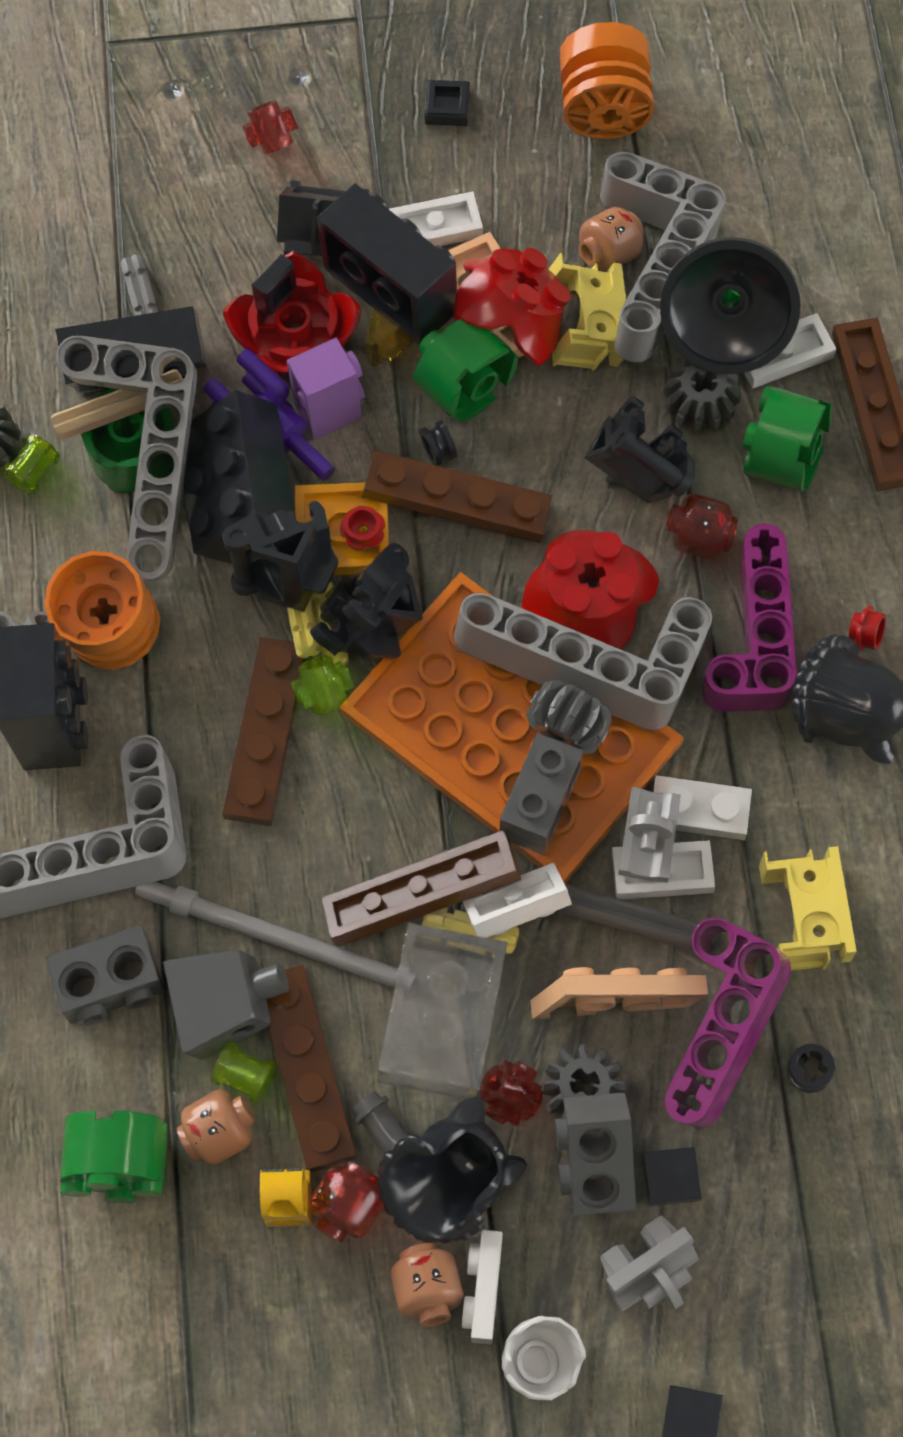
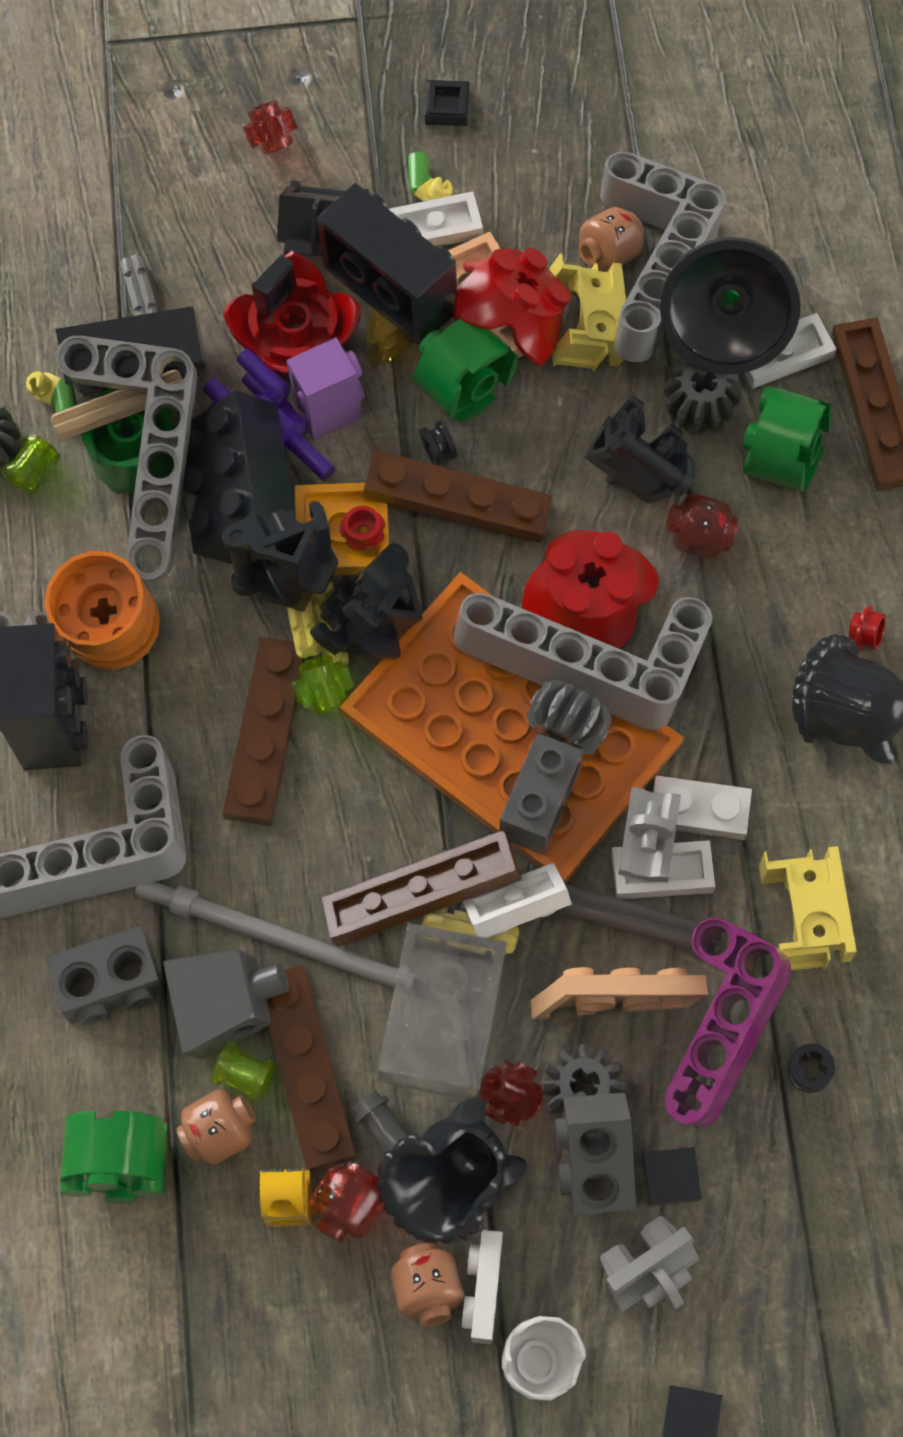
orange wheel [560,22,654,139] -> none
magenta beam [701,523,797,712] -> none
none -> arm [26,371,77,413]
none -> arm [408,152,453,202]

